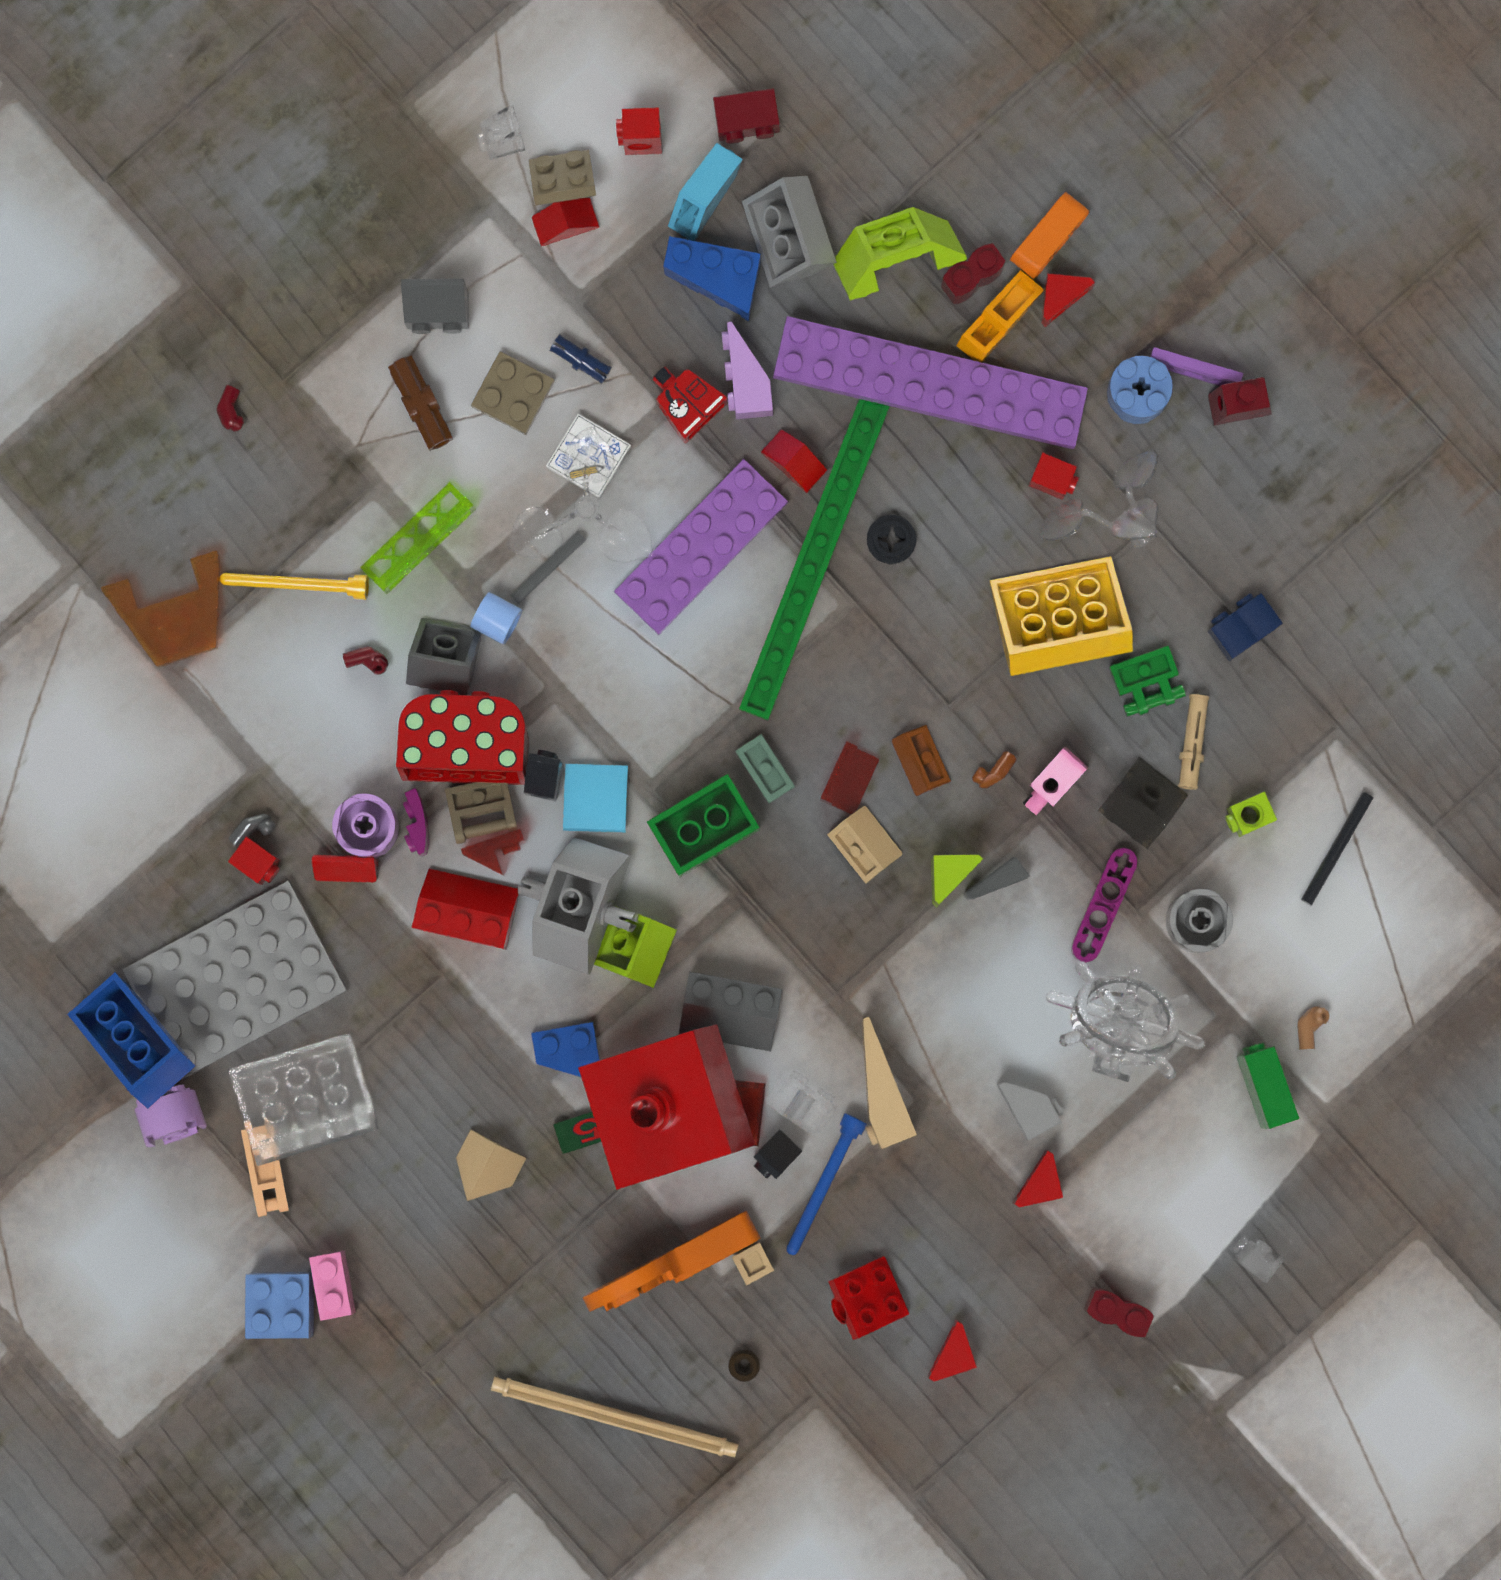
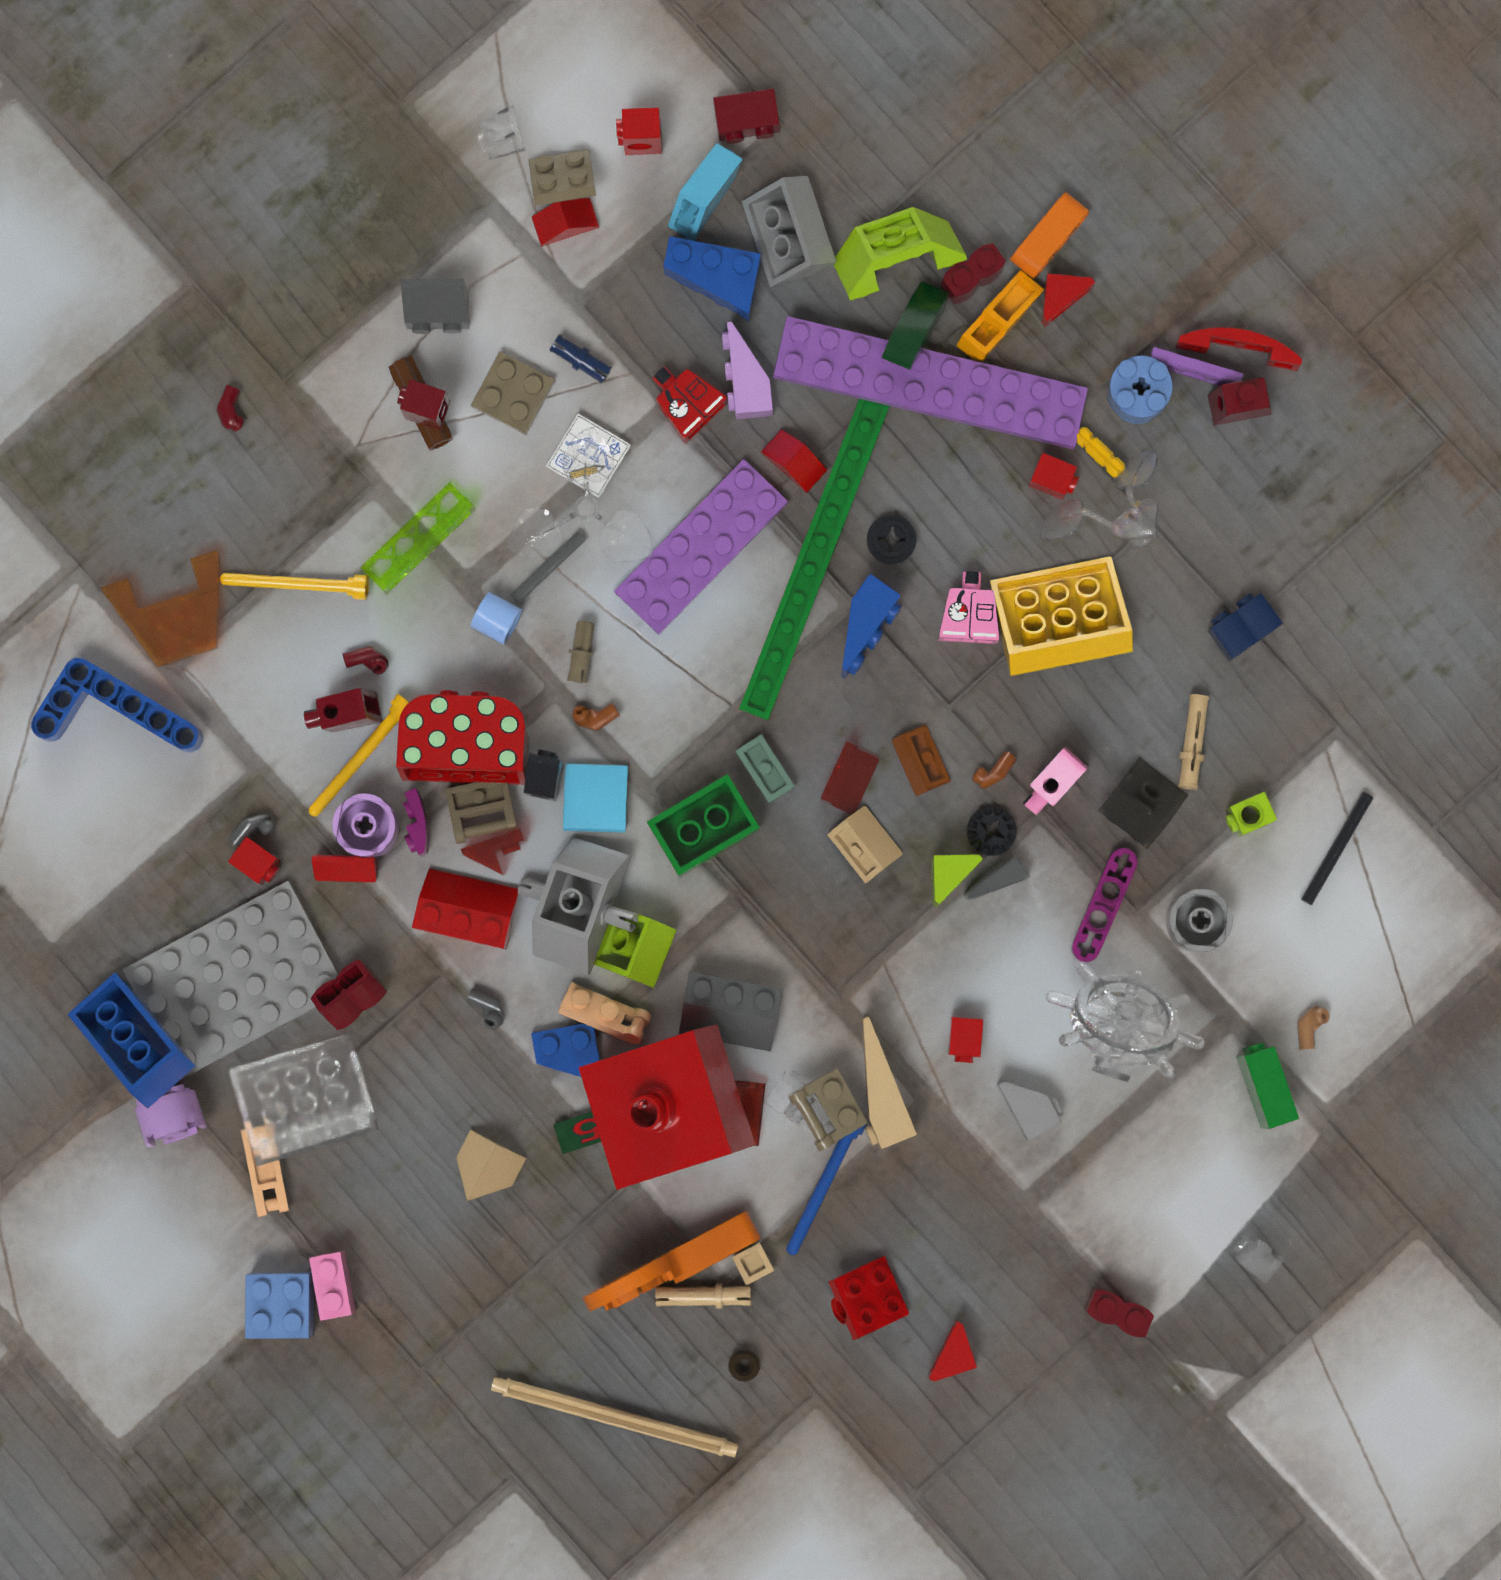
dark grey slope [406,618,482,695] -> none
black slope [753,1129,802,1179] -> none
red slope [1012,1150,1063,1208] -> none
green plate [1109,646,1186,717] -> none
none -> blue beam [31,658,203,752]
none -> dark red torso [303,688,383,732]
none -> yellow piece [309,693,409,817]
none -> dark red brick [310,960,387,1030]
none -> dark red brick [397,379,451,431]
none -> dark grey arm [467,988,505,1030]
none -> light nougat plate [558,982,652,1044]
none -> dark tan axle [567,621,594,684]
none -> dark orange arm [572,703,620,731]
none -> tan pin [655,1283,751,1309]
none -> dark tan plate [788,1067,868,1151]
none -> blue slope [841,574,902,679]
none -> dark green slope [882,282,949,370]
none -> bright pink torso [938,571,999,644]
none -> red brick [948,1017,983,1063]
none -> black gear [967,806,1017,856]
none -> yellow axle [1076,427,1125,478]
none -> red slope [1175,327,1302,371]

